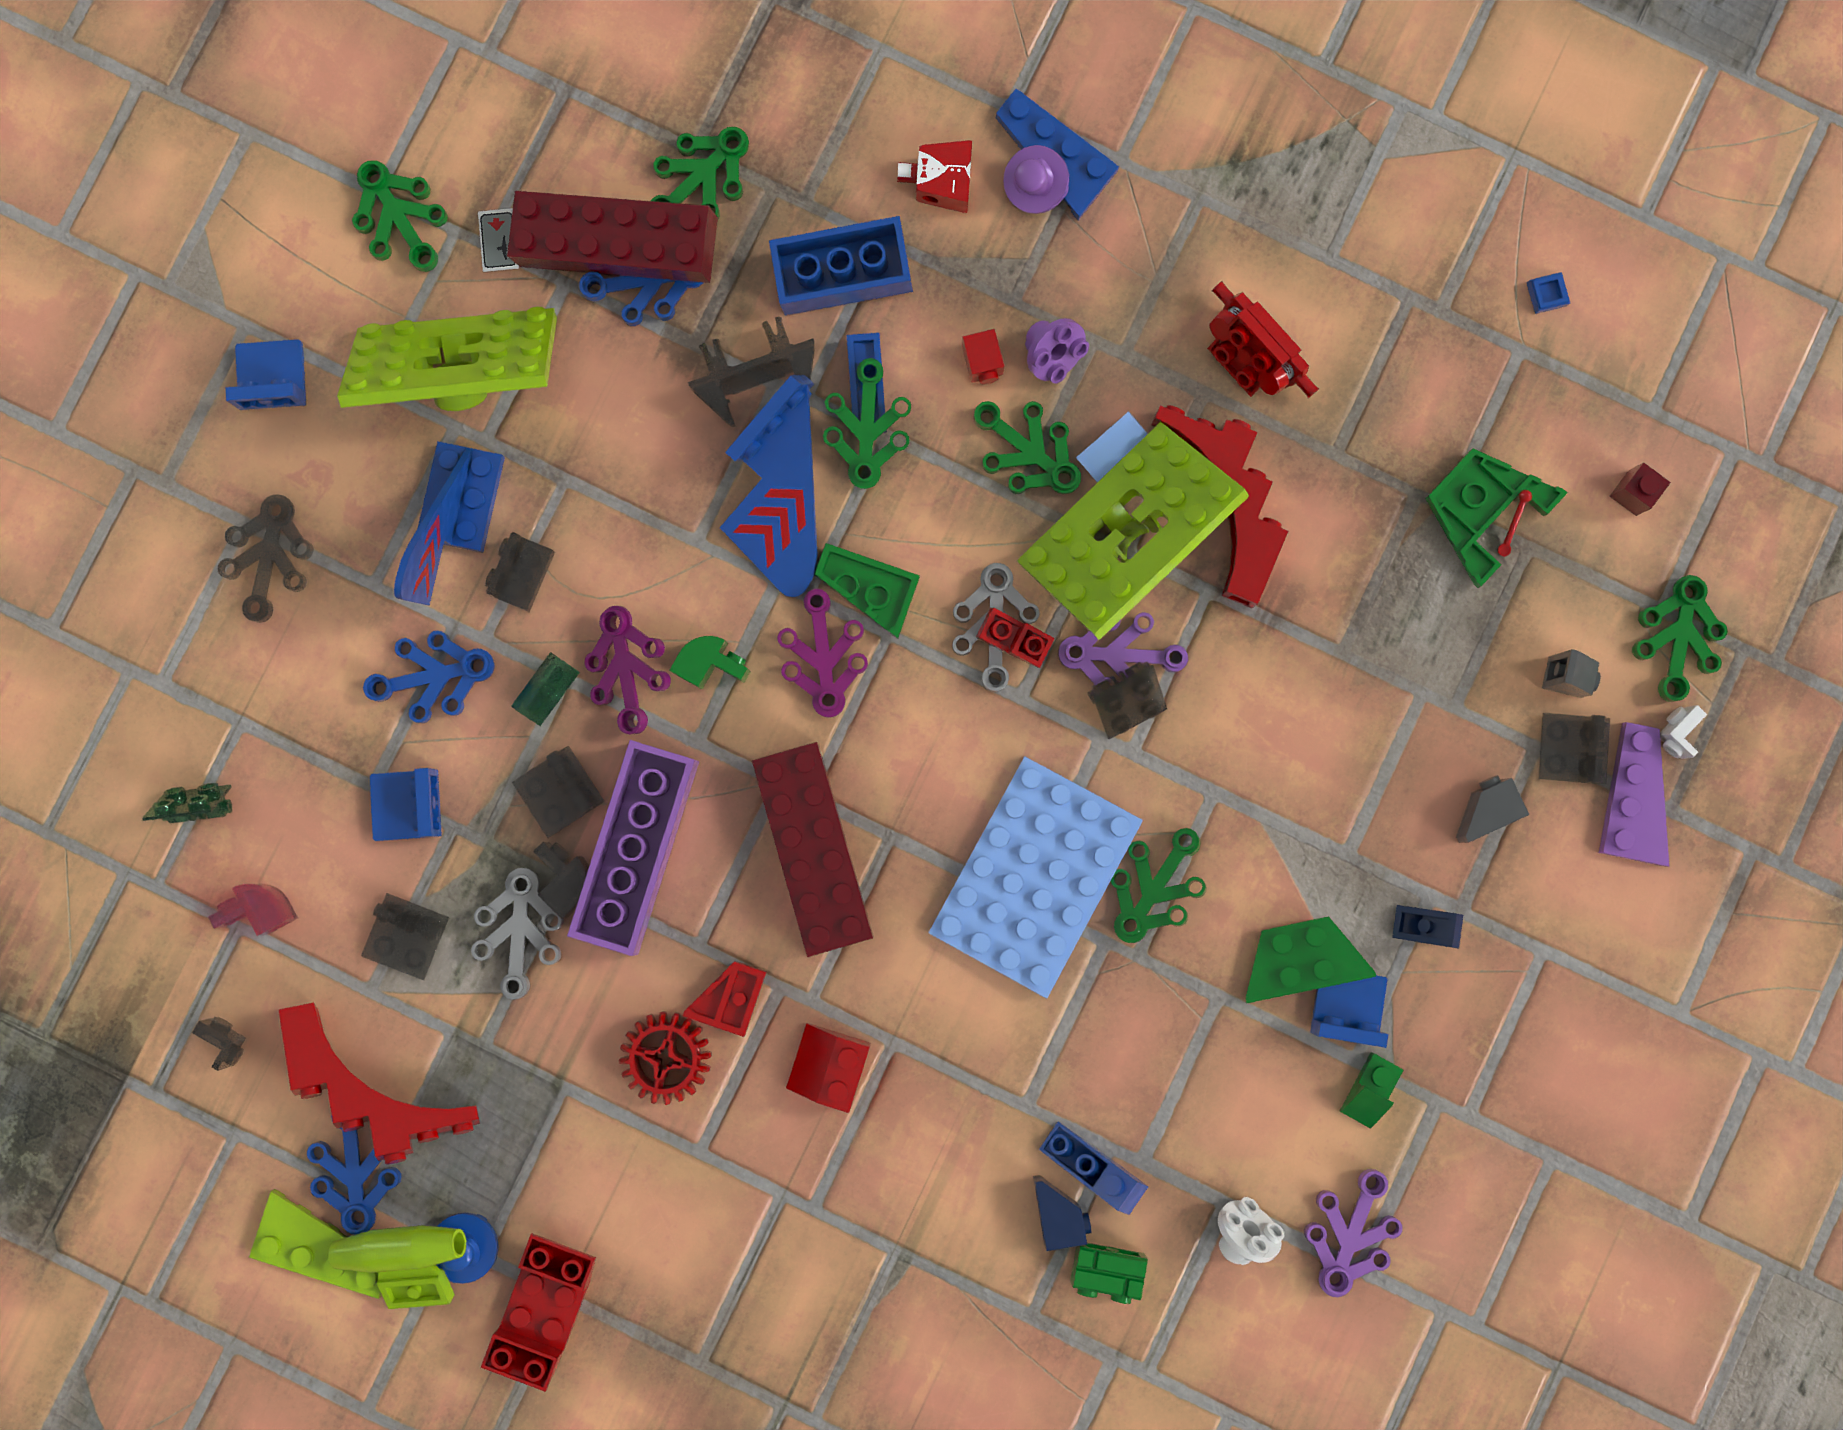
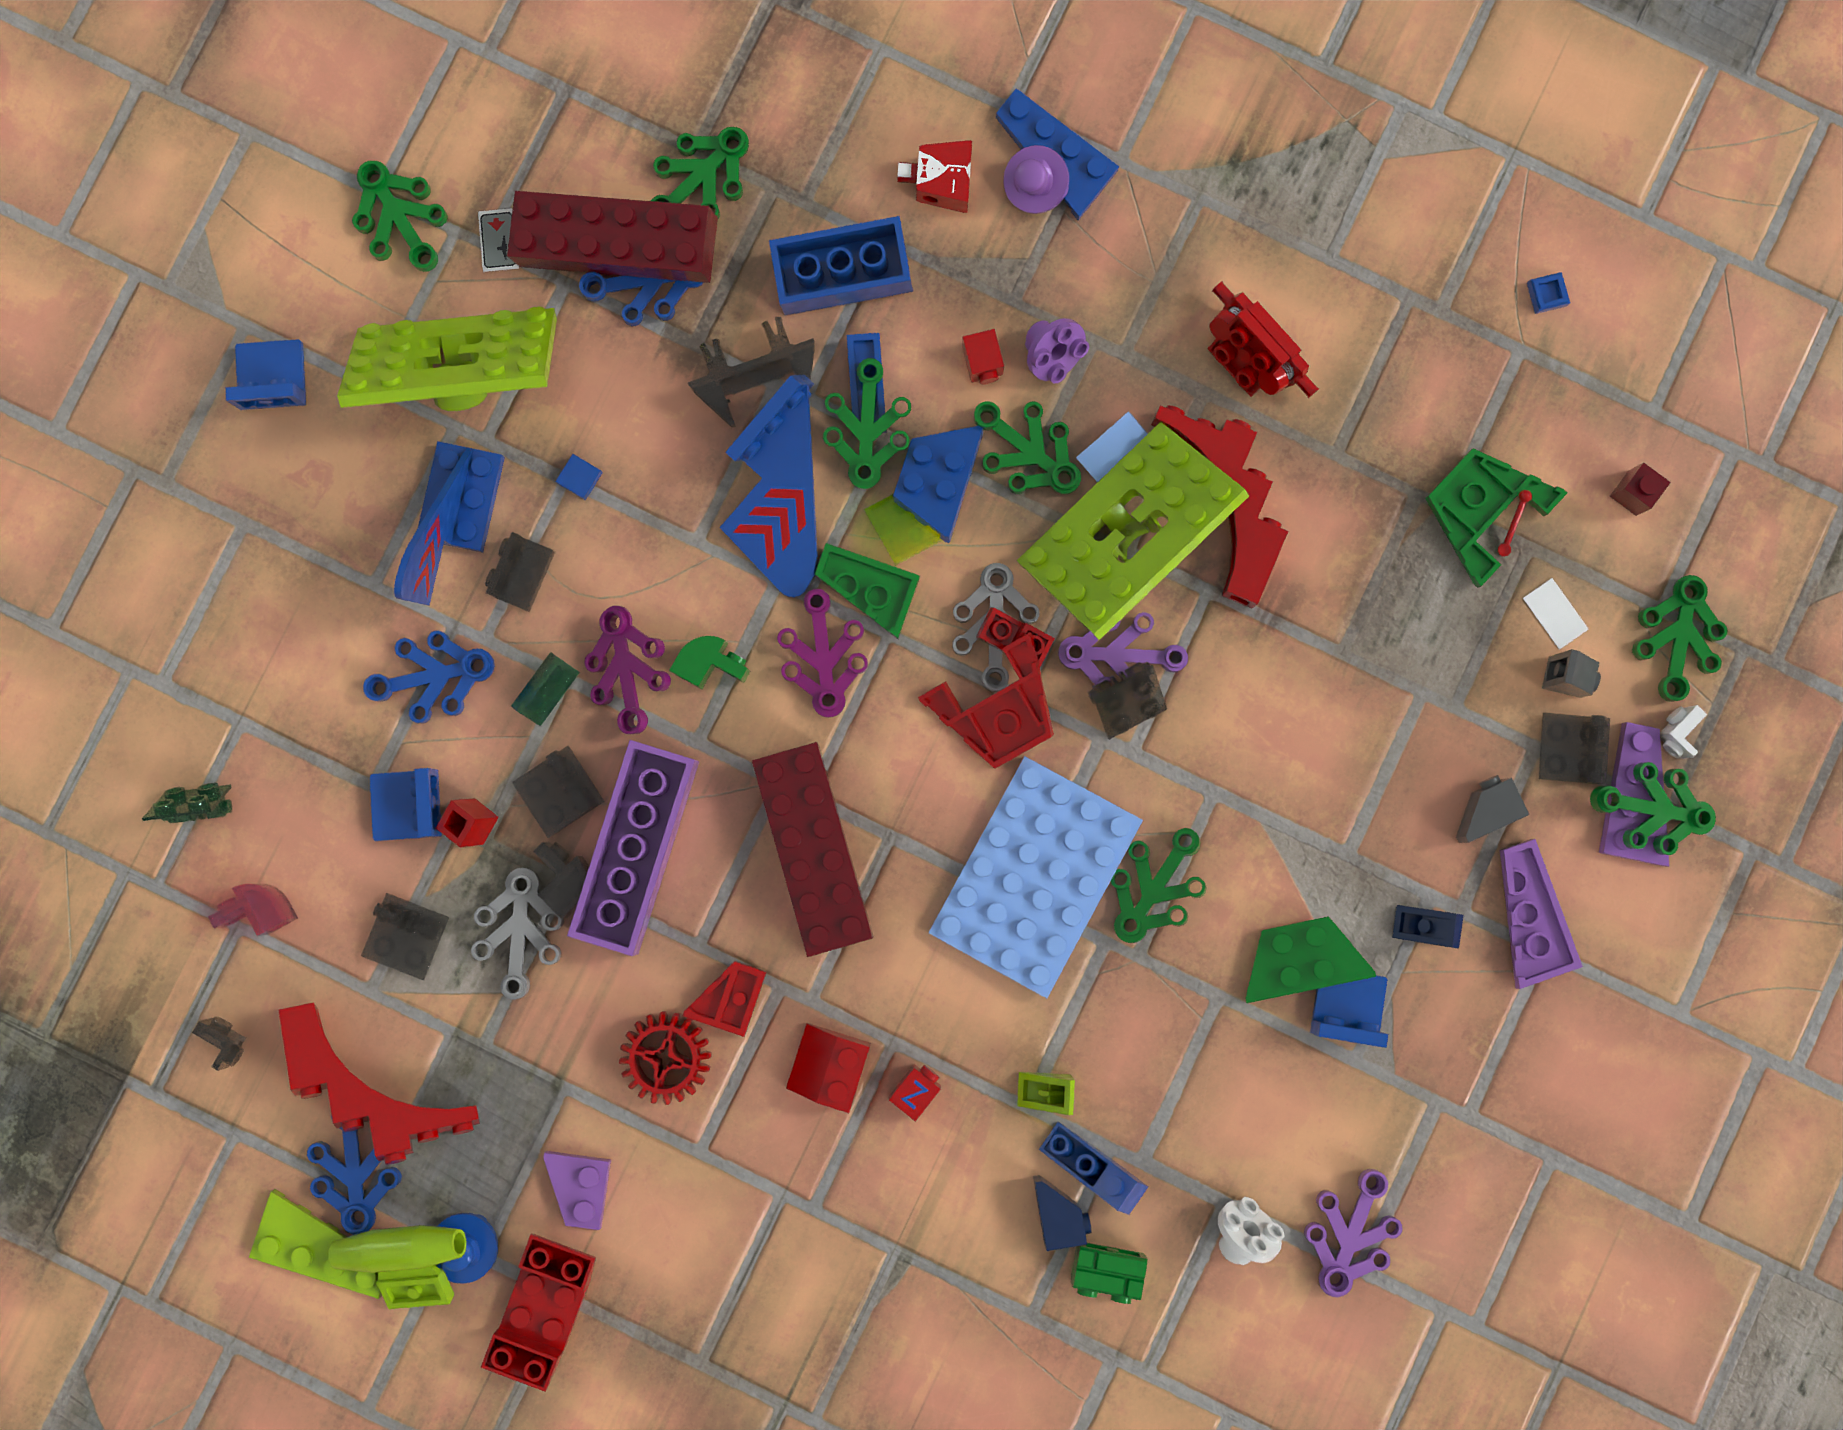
clear smoke plant [218,494,314,623] -> none
green slope [1340,1052,1404,1129] -> none
none -> red brick [436,798,499,847]
none -> medium lavender wing [544,1151,611,1230]
none -> blue tile [555,454,603,501]
none -> clear neon green slope [864,494,954,566]
none -> red brick [889,1064,941,1122]
none -> blue wing [893,426,983,543]
none -> red wing [918,632,1054,769]
none -> lime slope [1017,1072,1075,1115]
none -> medium lavender wing [1500,839,1583,989]
none -> white sticker [1523,578,1588,650]
none -> green plant [1590,762,1716,855]

